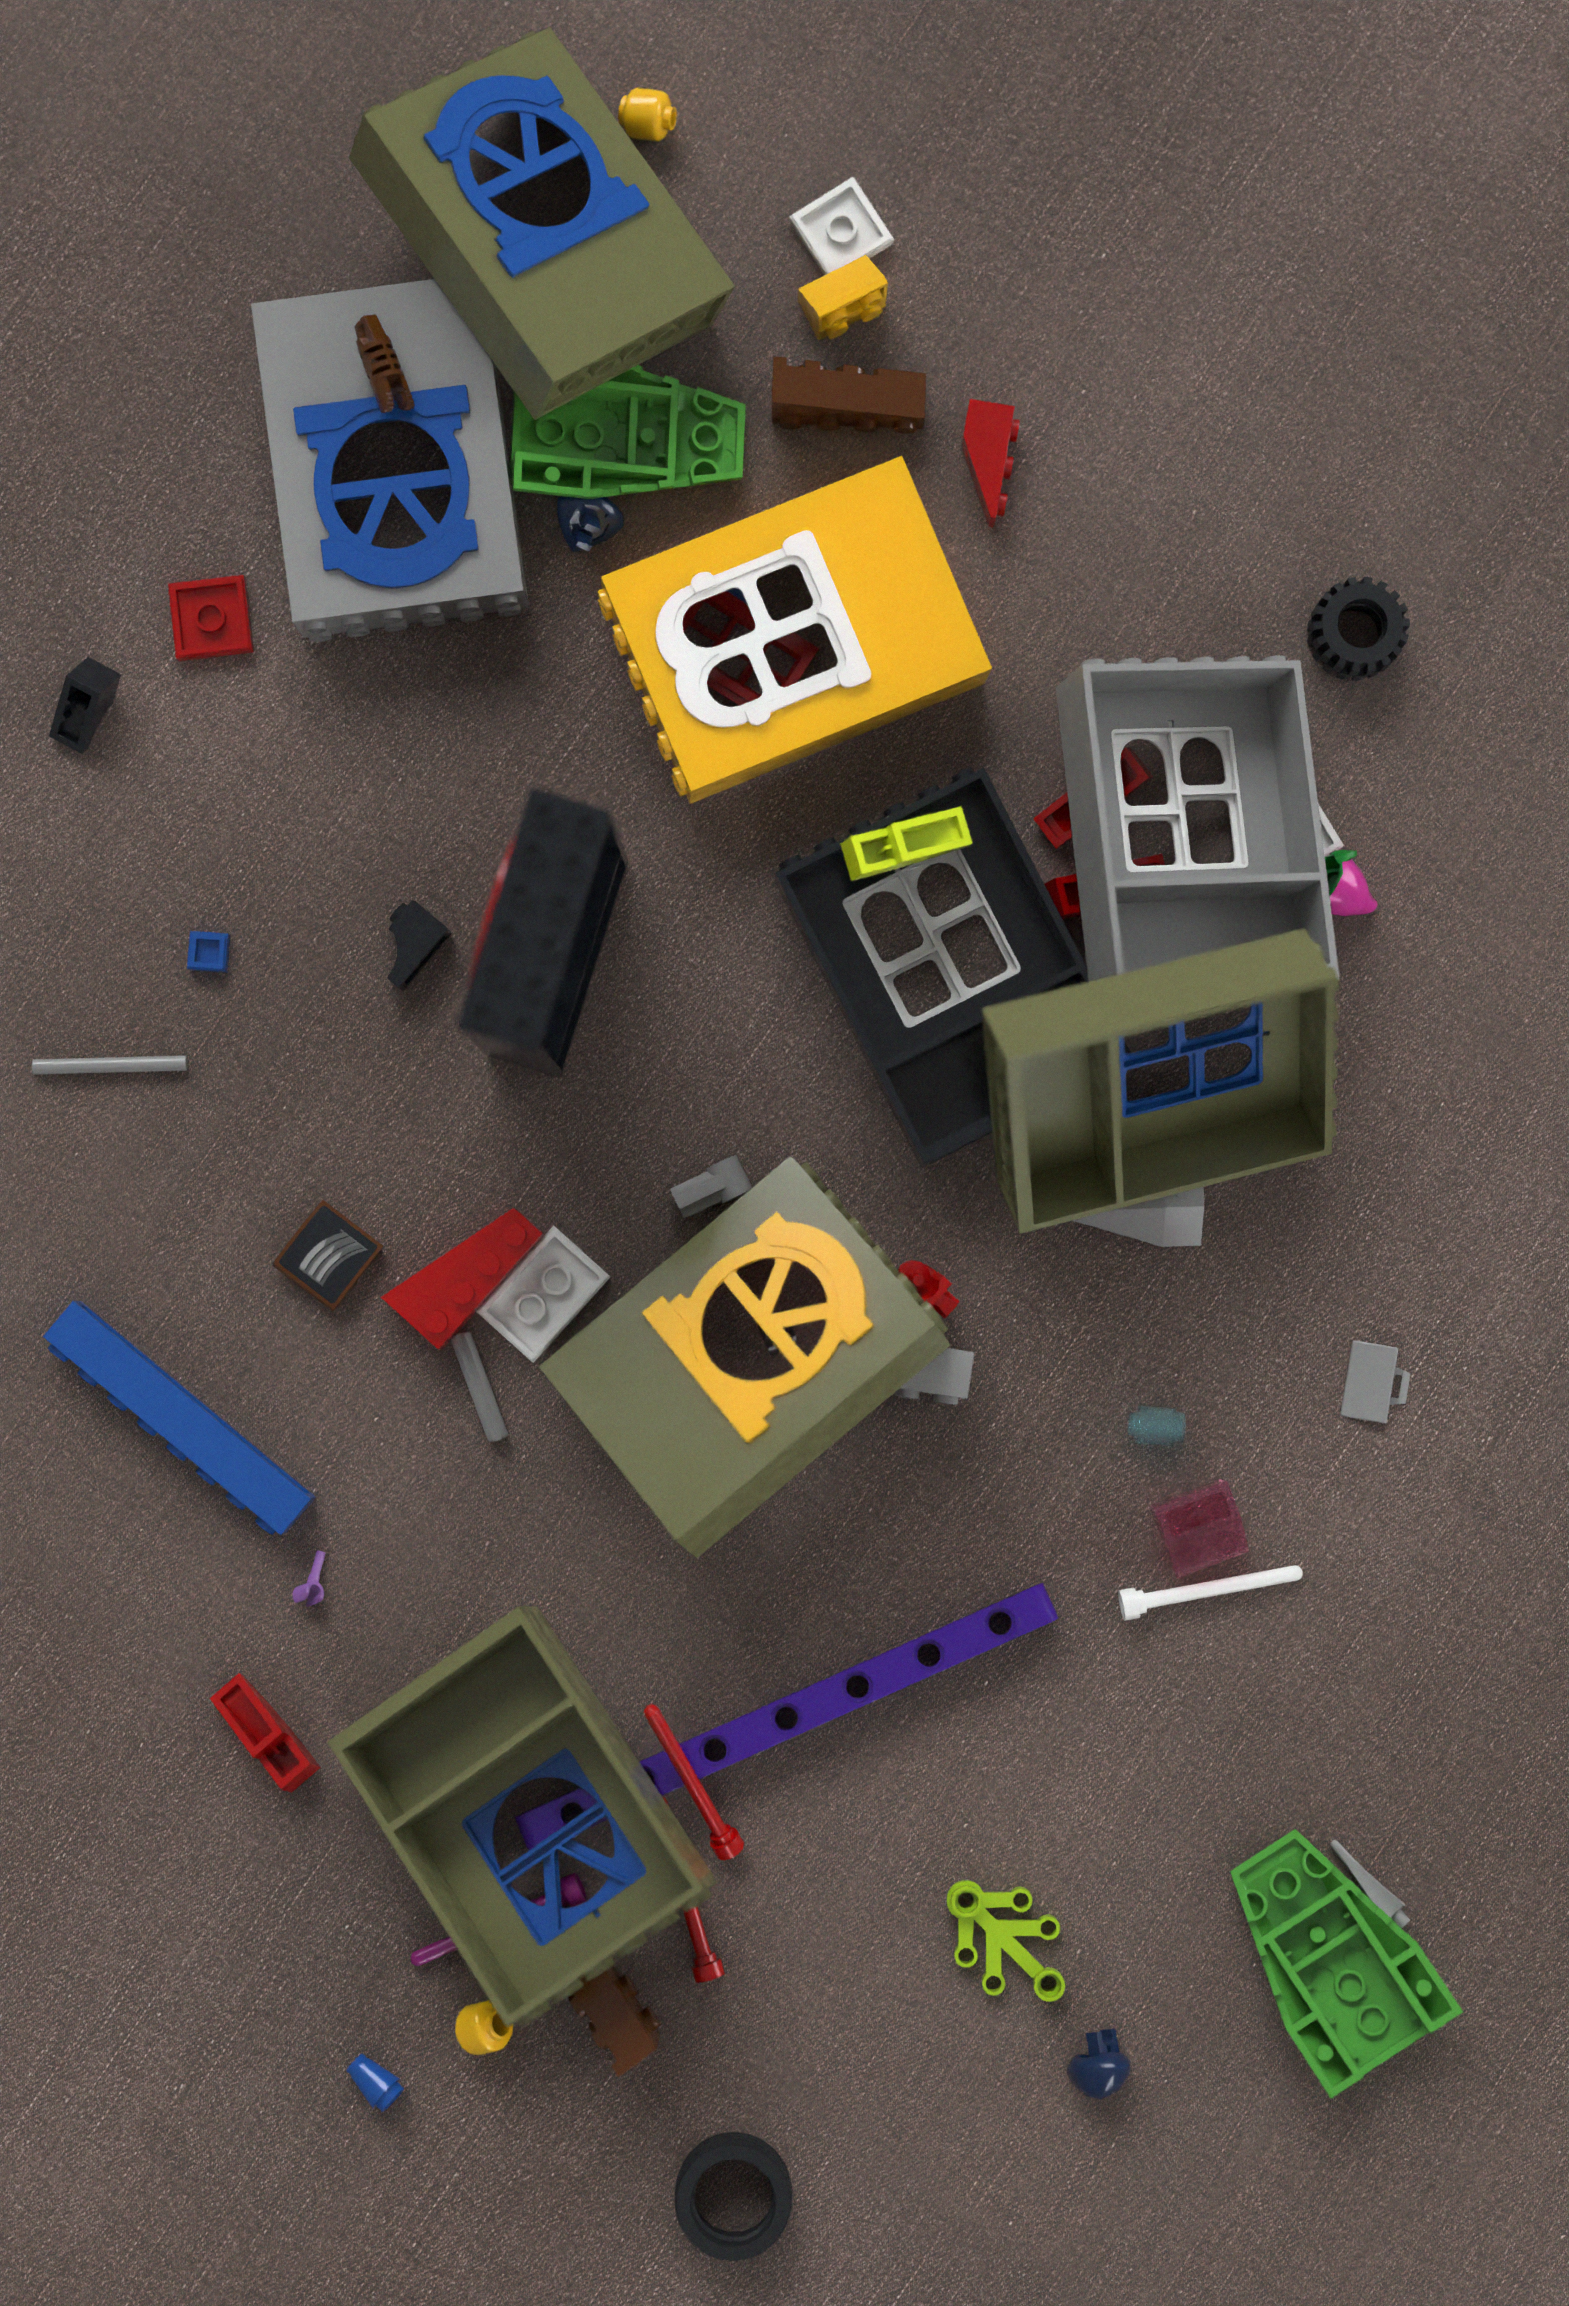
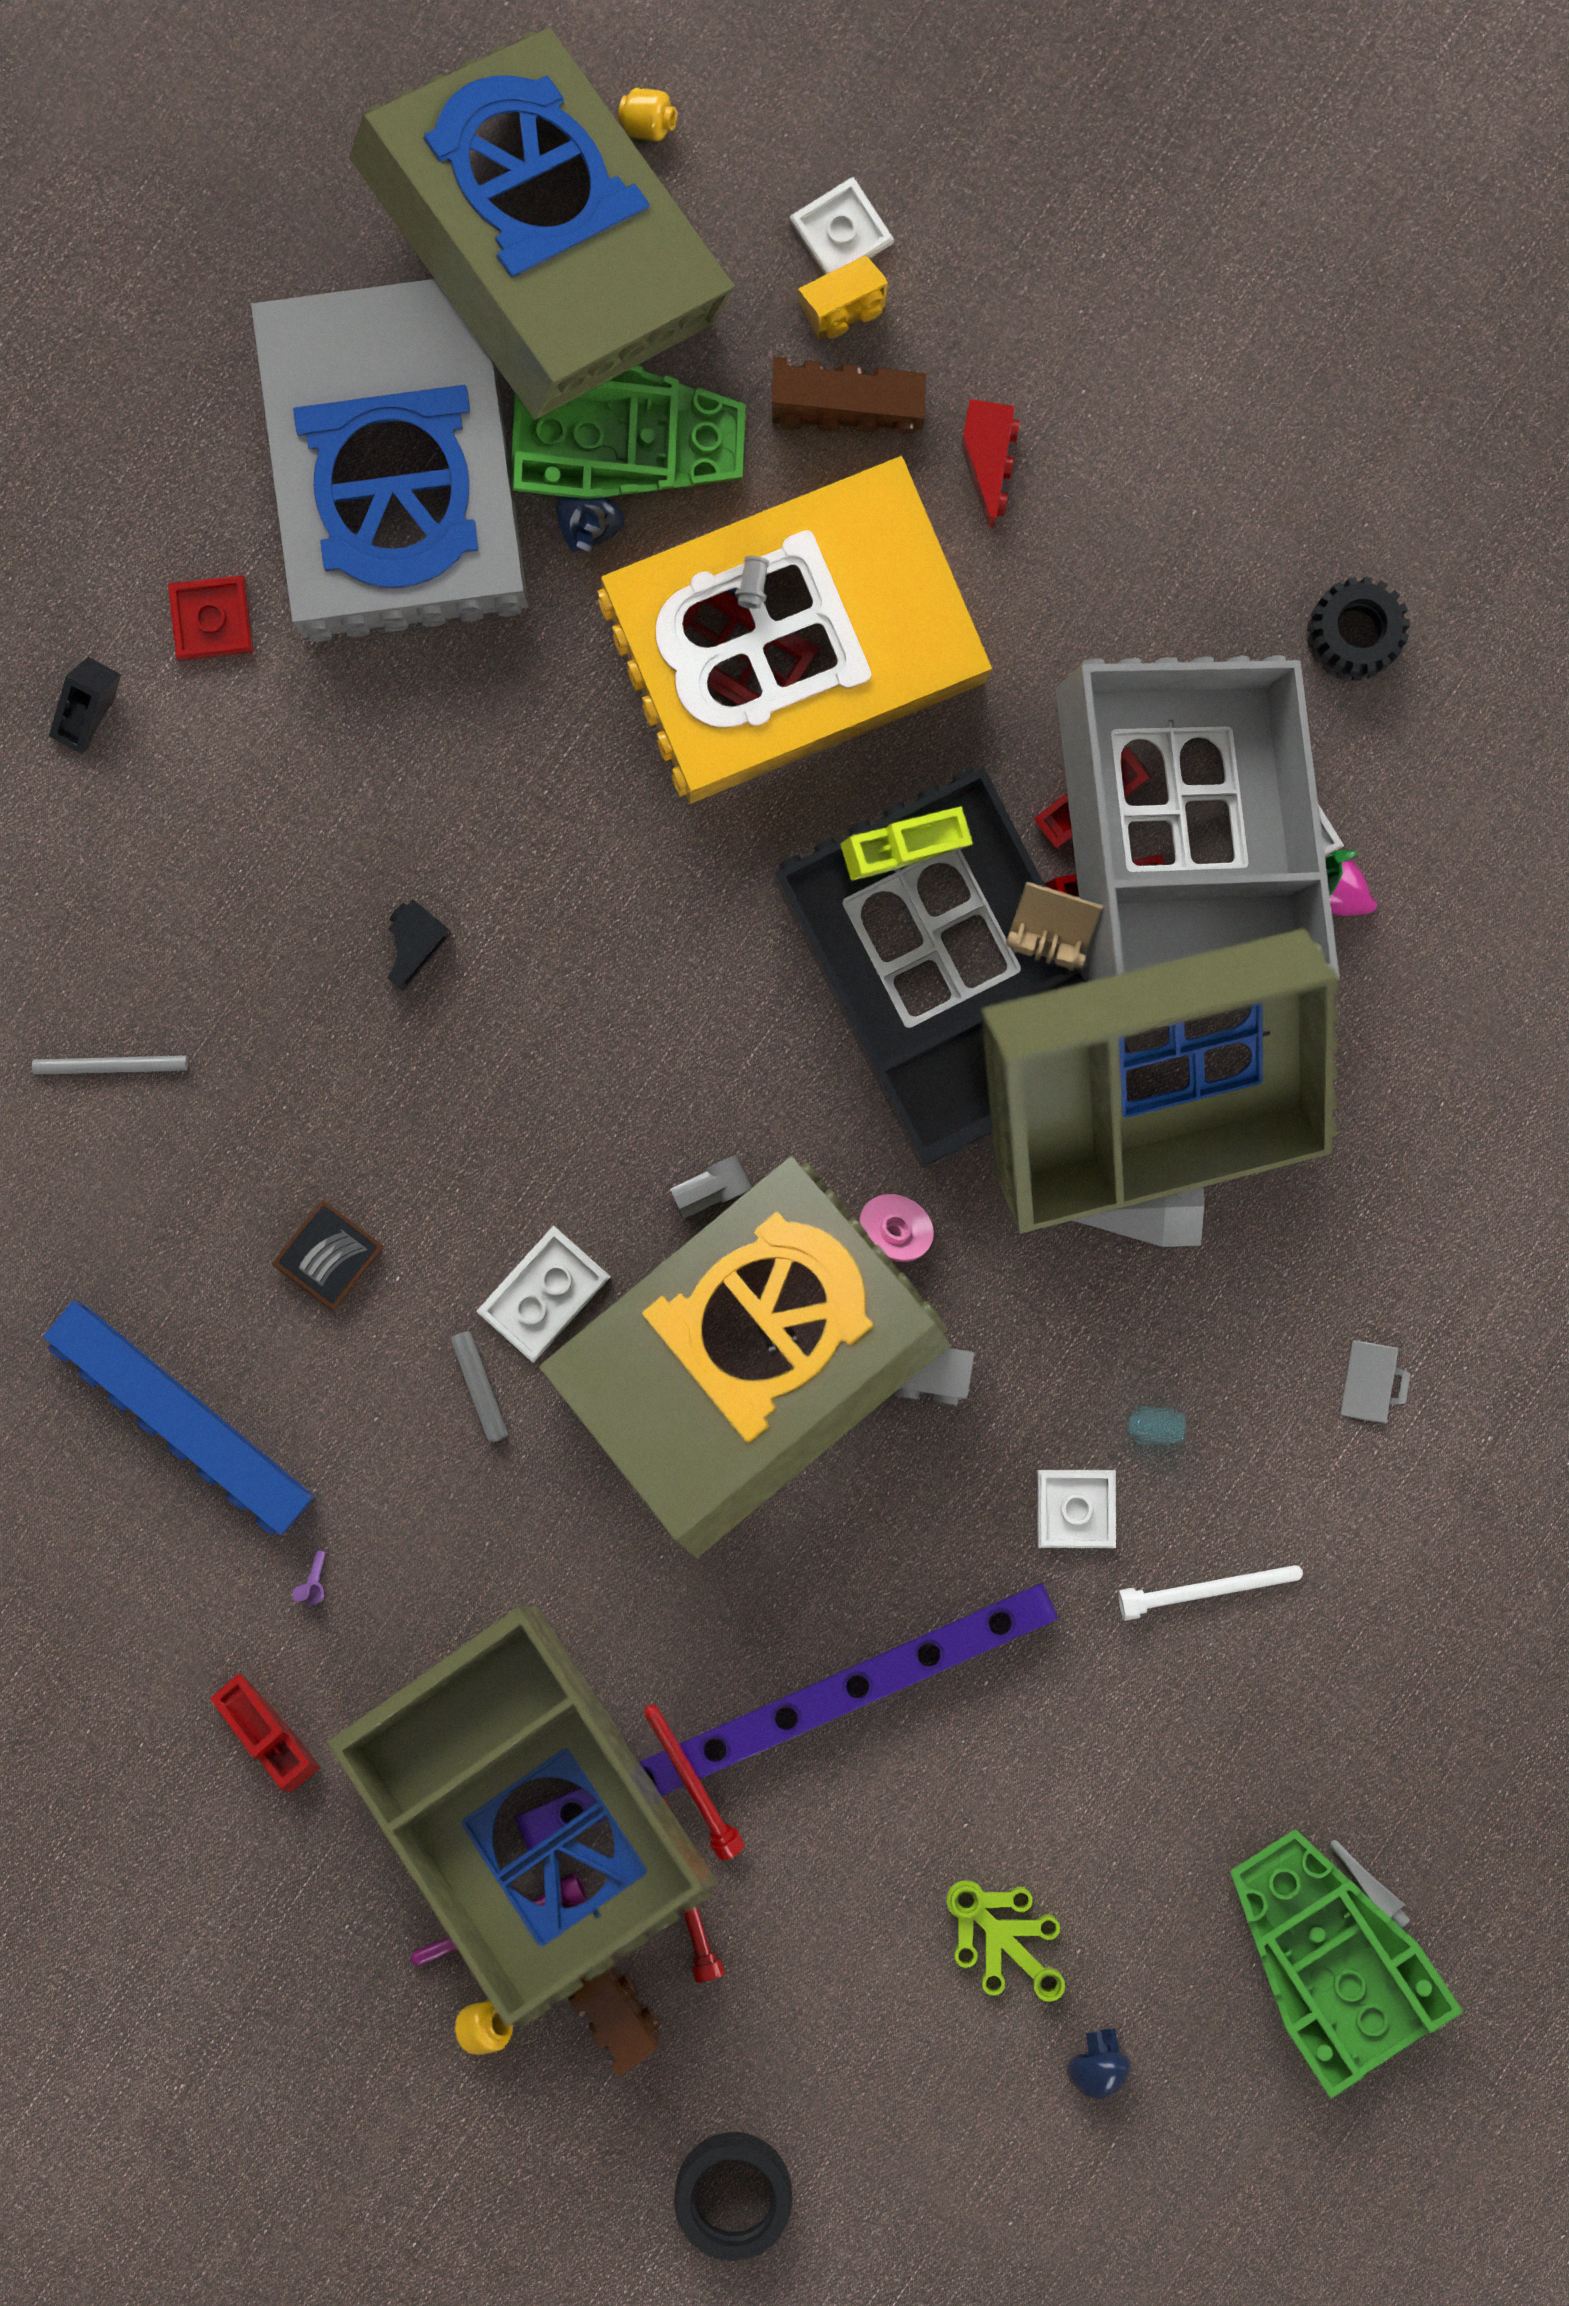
blue tile [187,931,230,973] -> none
blue cone [346,2053,404,2112] -> none
reddish brown hinge [354,314,415,413] -> none
red wedge [381,1208,545,1349] -> none
black panel [456,787,629,1079] -> none
red hips [898,1260,960,1319] -> none
clear pink slope [1149,1479,1249,1578] -> none
none -> light grey pin [735,556,769,609]
none -> bright pink dish [859,1194,934,1262]
none -> tan hinge [1006,882,1103,971]
none -> white tile [1037,1470,1116,1548]

